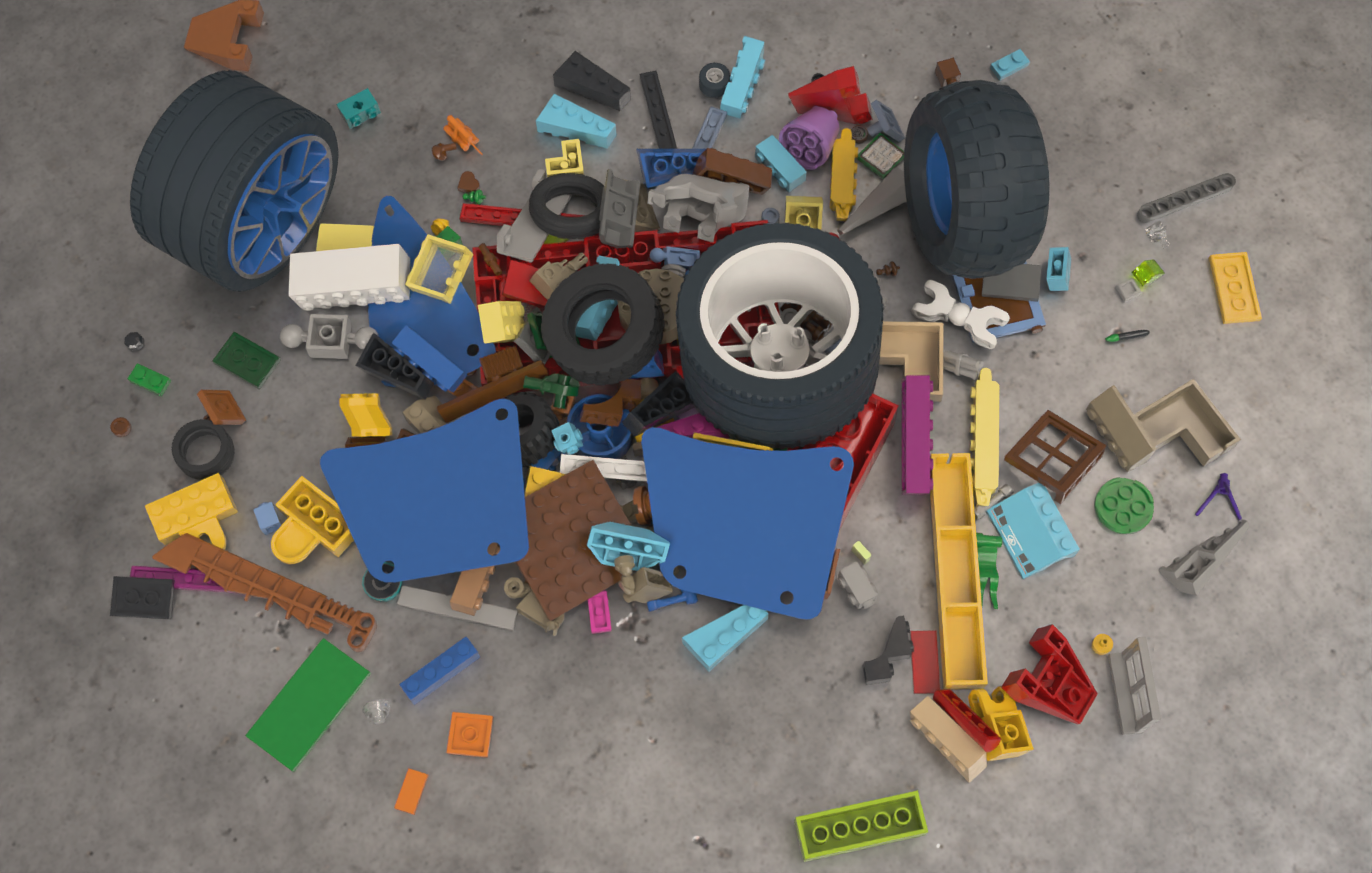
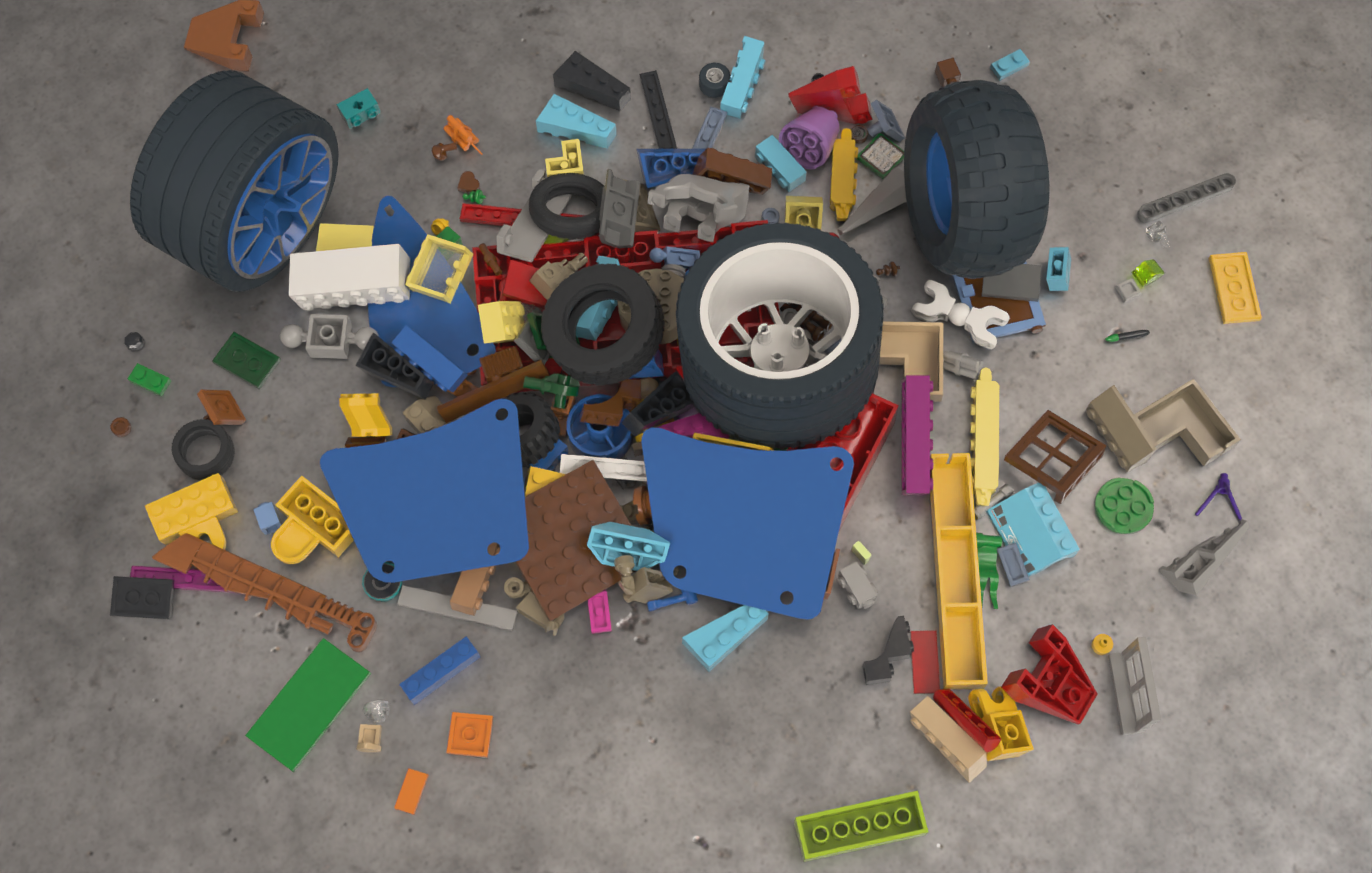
medium azure brick [551,422,583,455] -> none
none -> tan tile [356,724,382,752]
none -> sand blue tile [997,543,1030,587]

